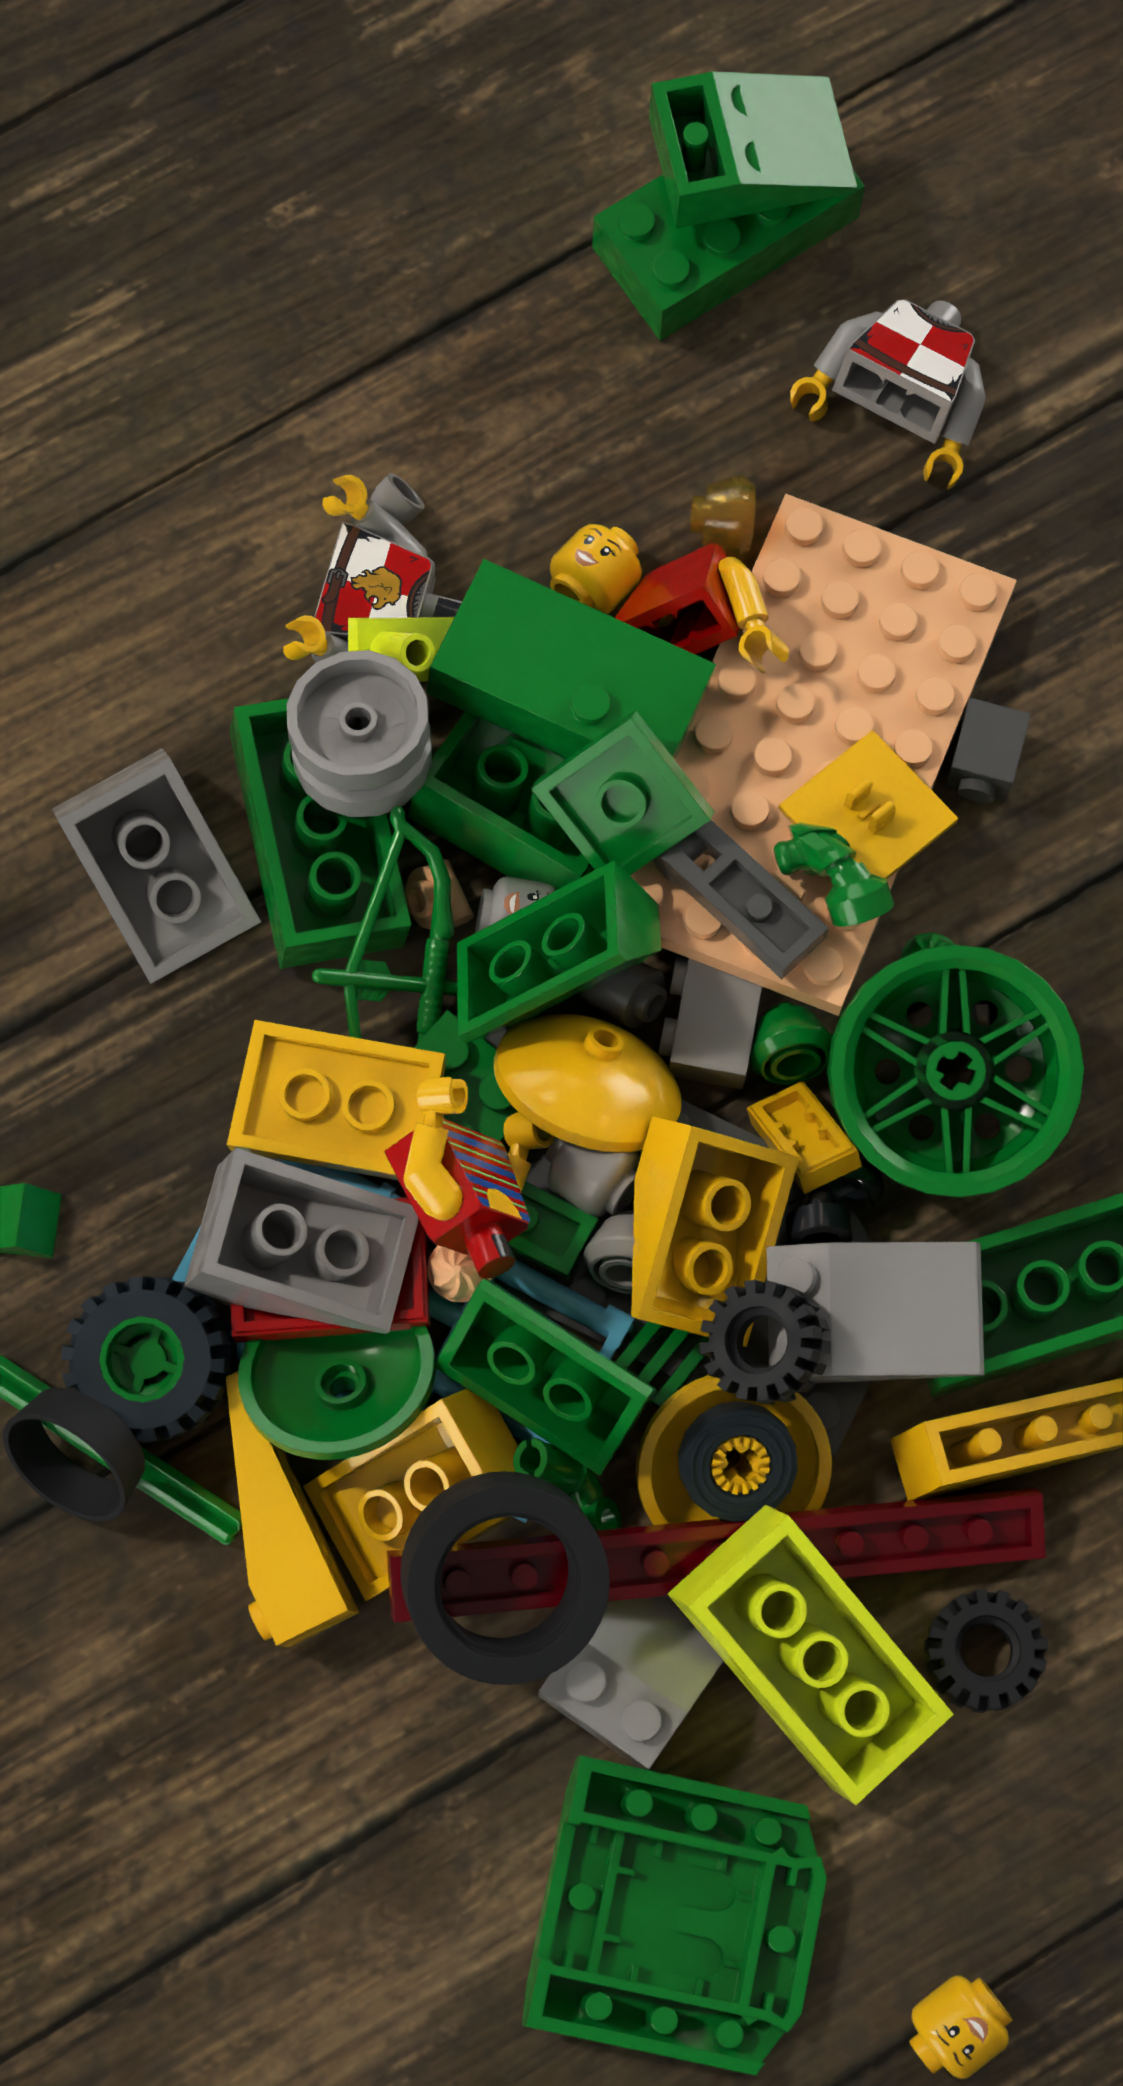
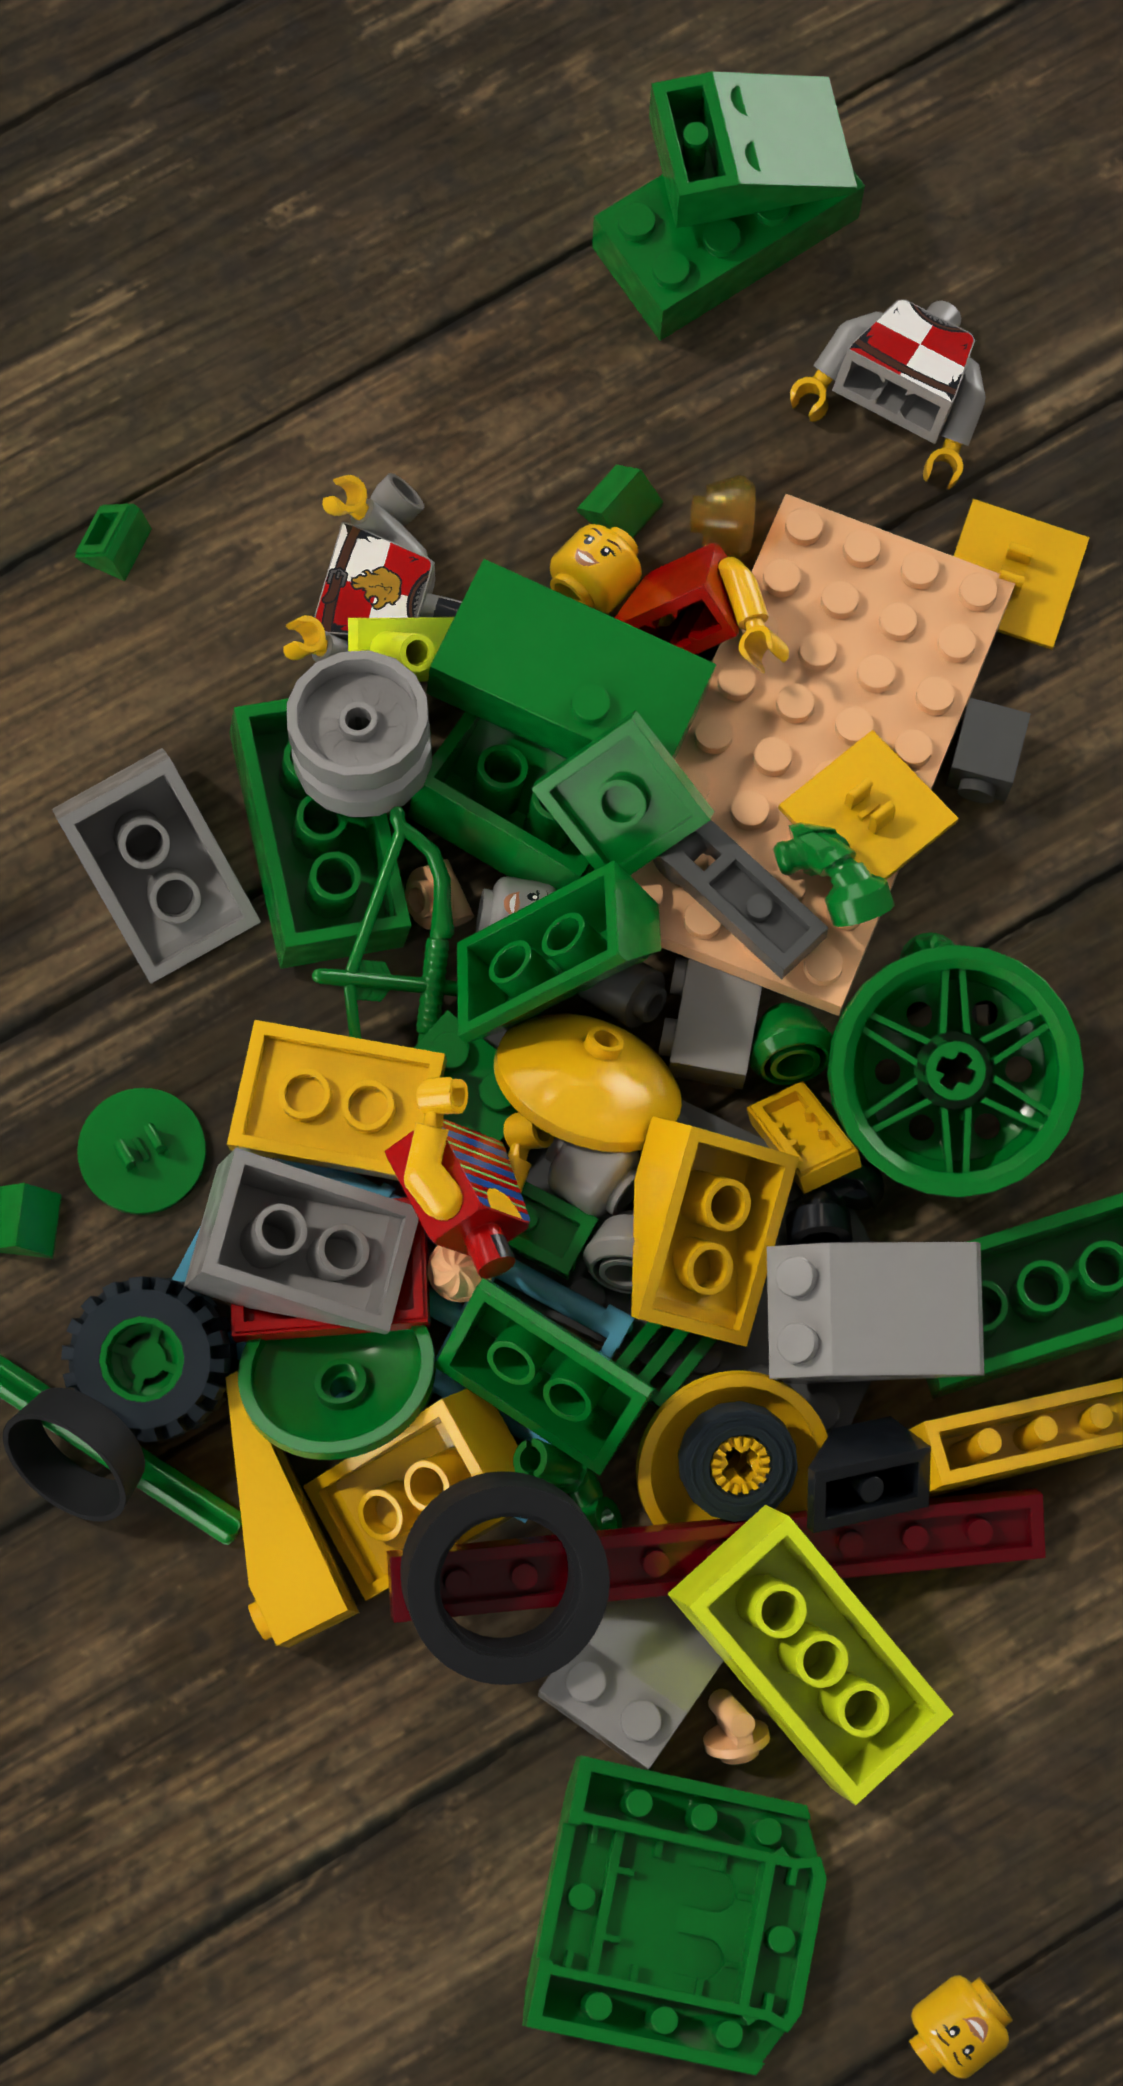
black tyre [699,1280,831,1404] -> none
black tyre [923,1589,1048,1713] -> none
none -> green slope [75,503,152,581]
none -> green piece [77,1088,206,1215]
none -> green slope [577,464,663,538]
none -> light nougat plate [703,1689,770,1765]
none -> black slope [807,1416,931,1533]
none -> yellow piece [954,499,1090,650]

